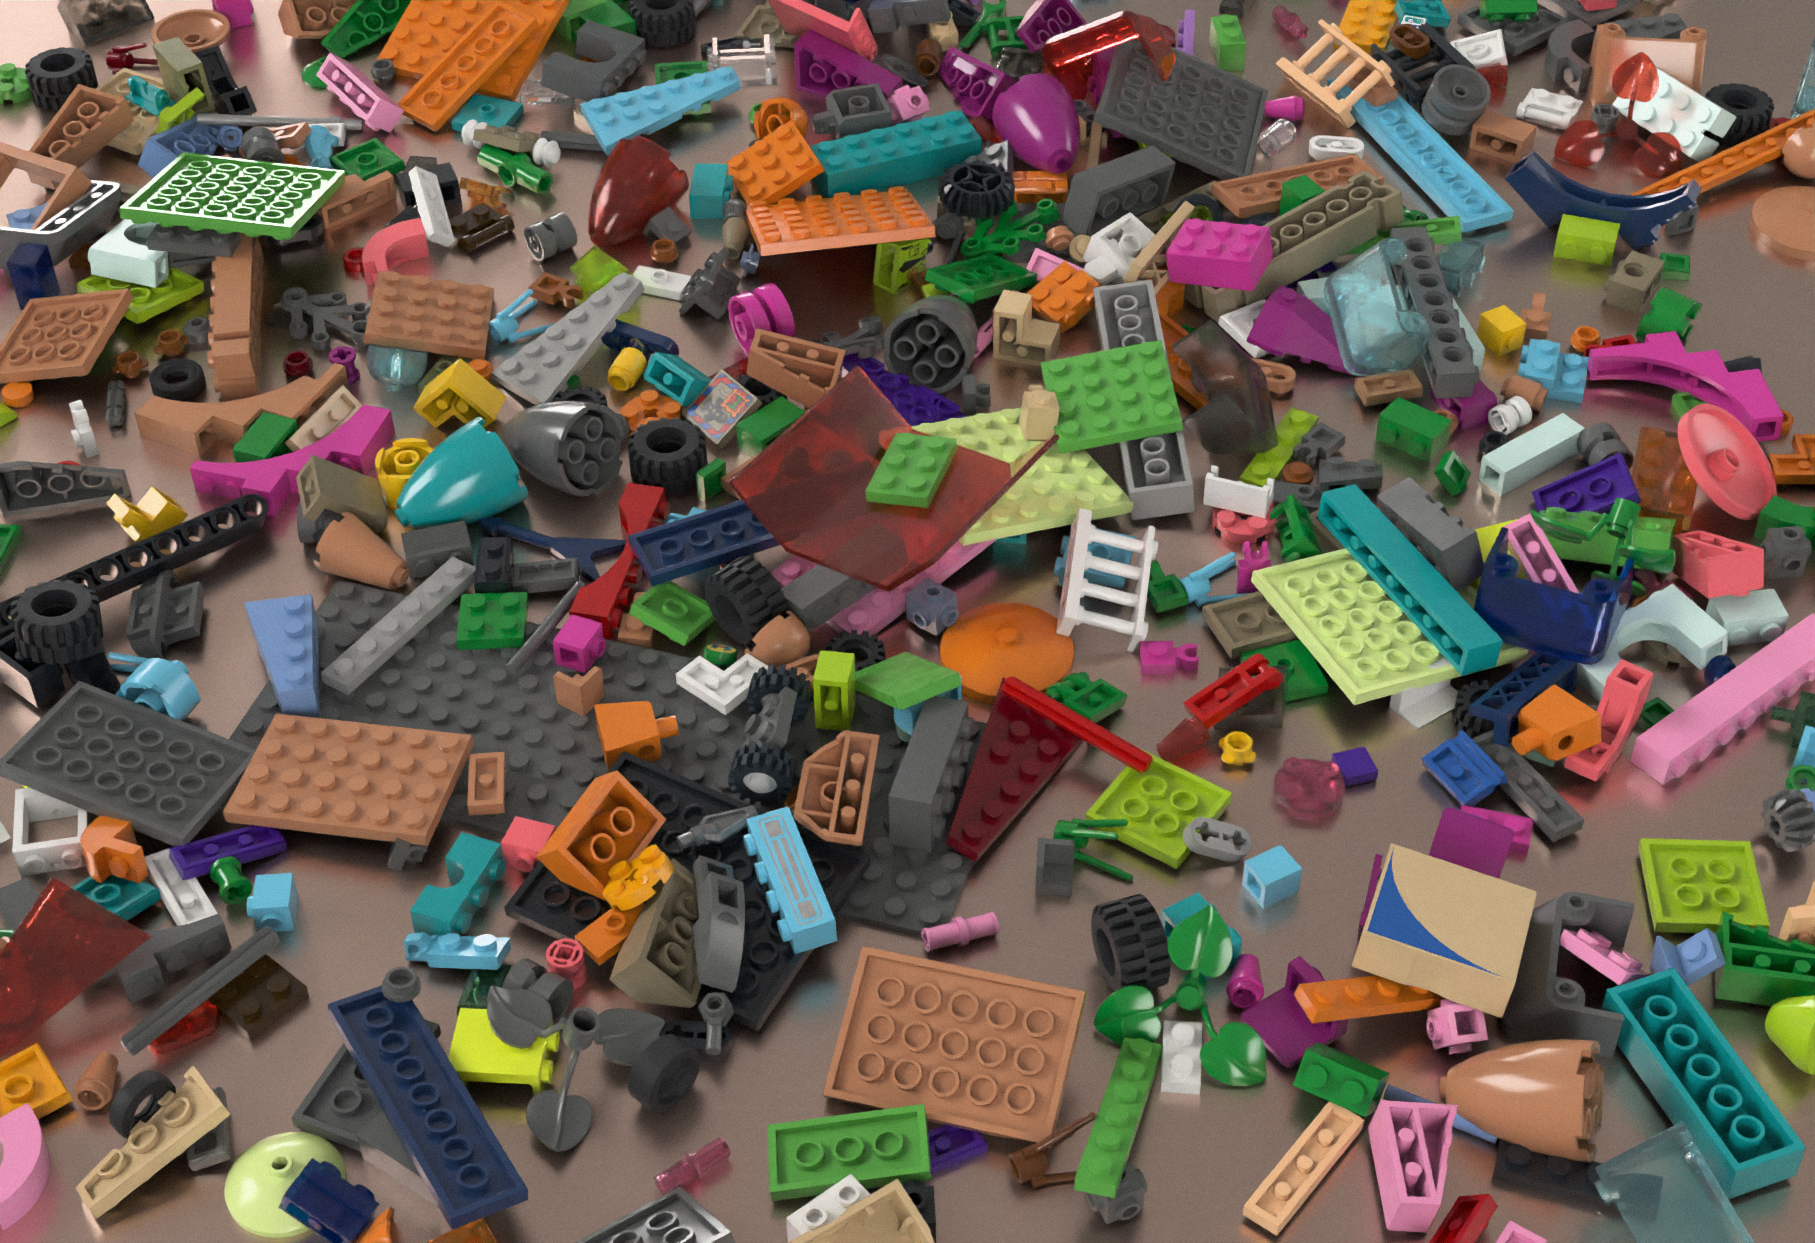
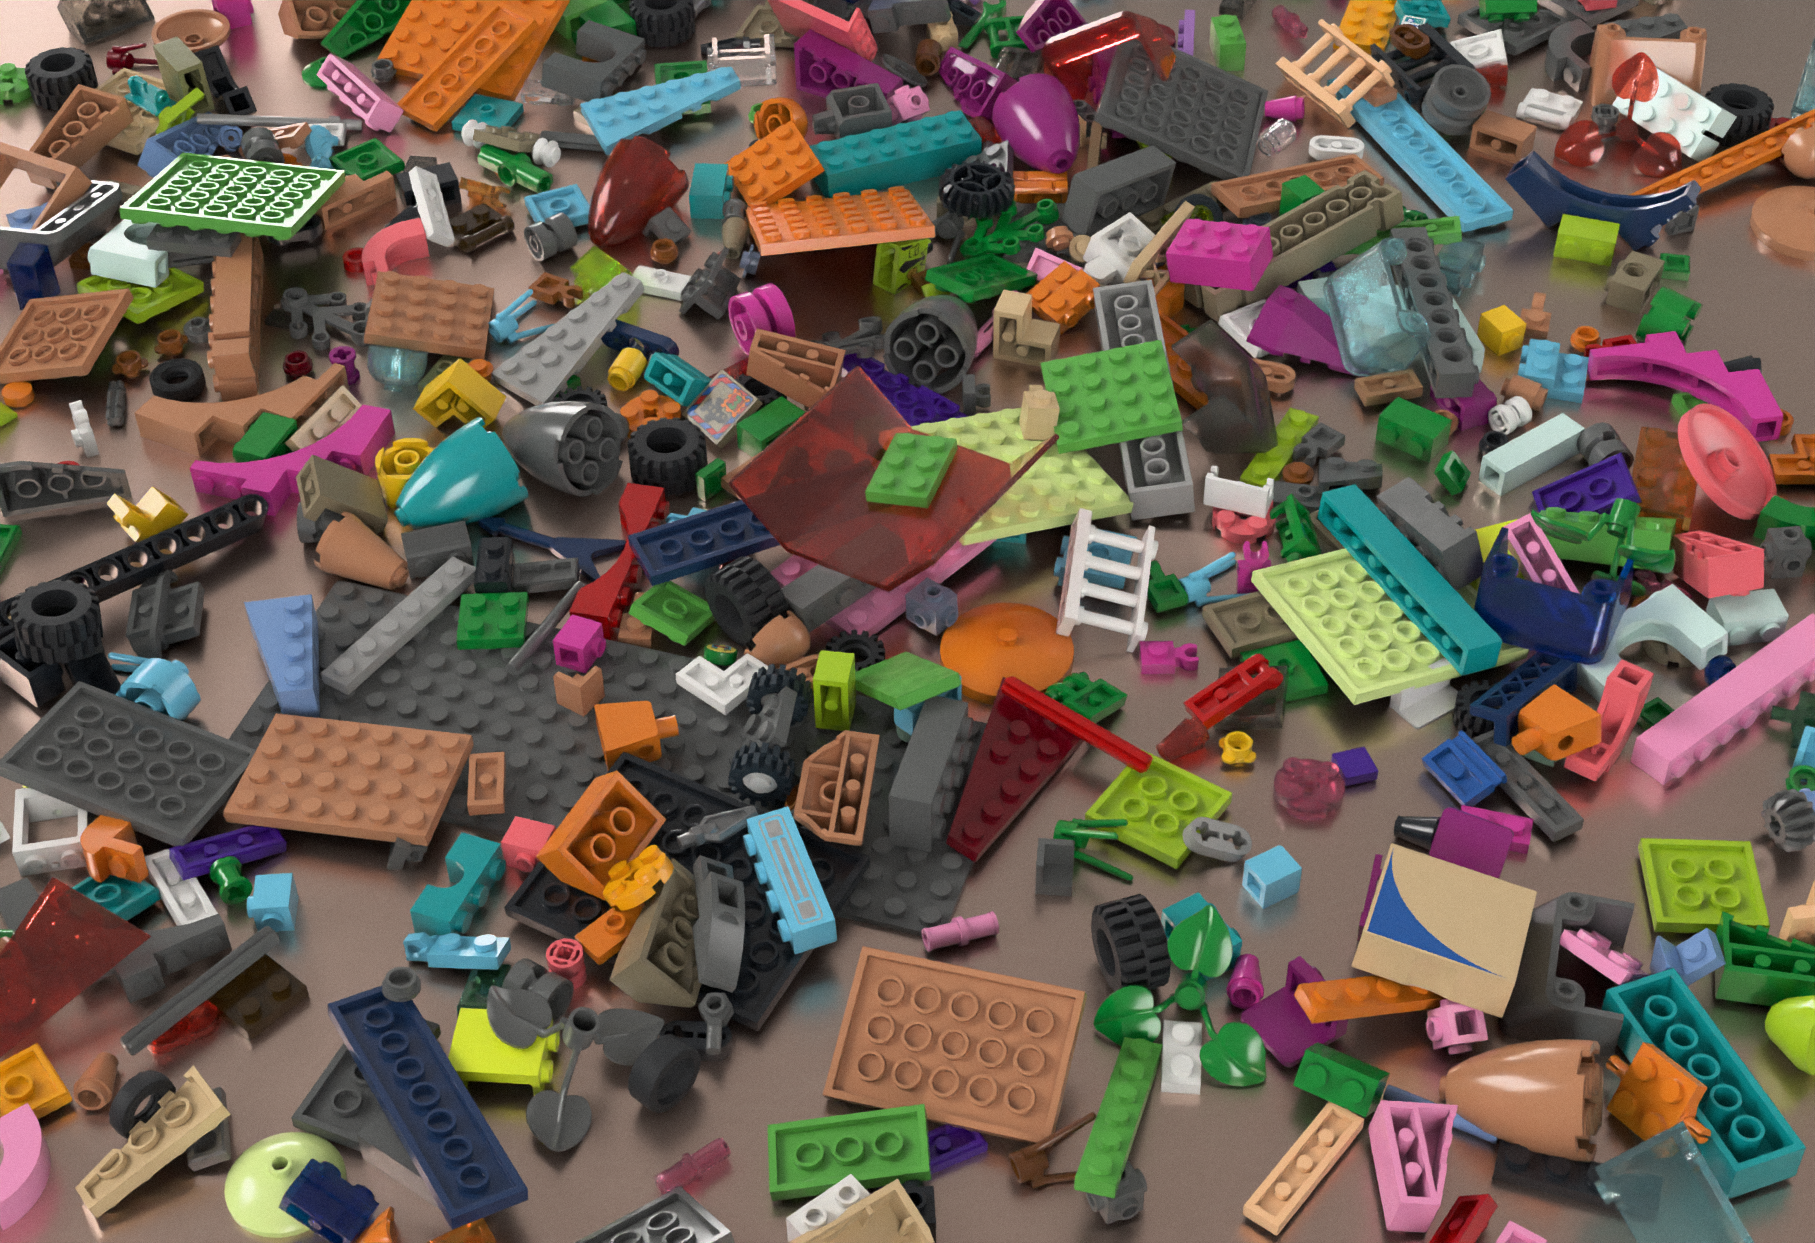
none -> medium azure plate [524,184,596,227]
none -> black cone [1394,816,1441,851]
none -> orange plate [1606,1042,1711,1155]

